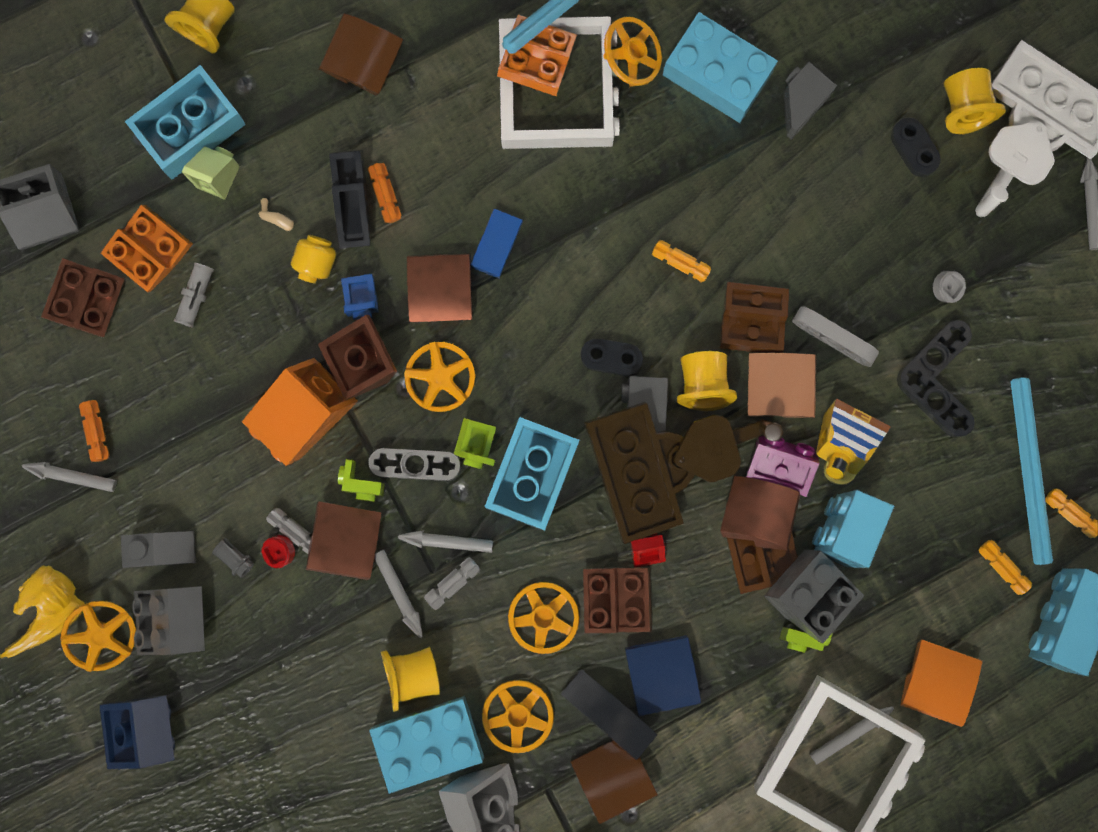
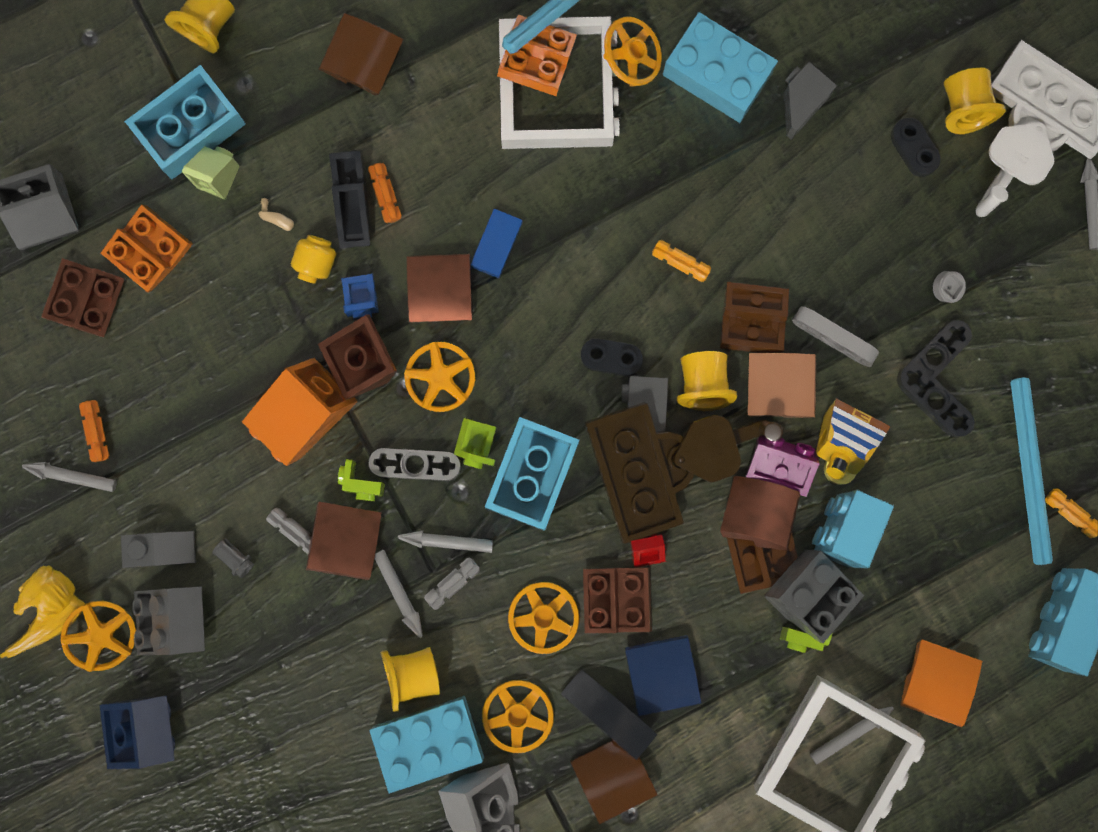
light grey pin [174,262,214,328] -> none
red tile [262,535,295,568] -> none
light orange axle [979,540,1032,595] -> none

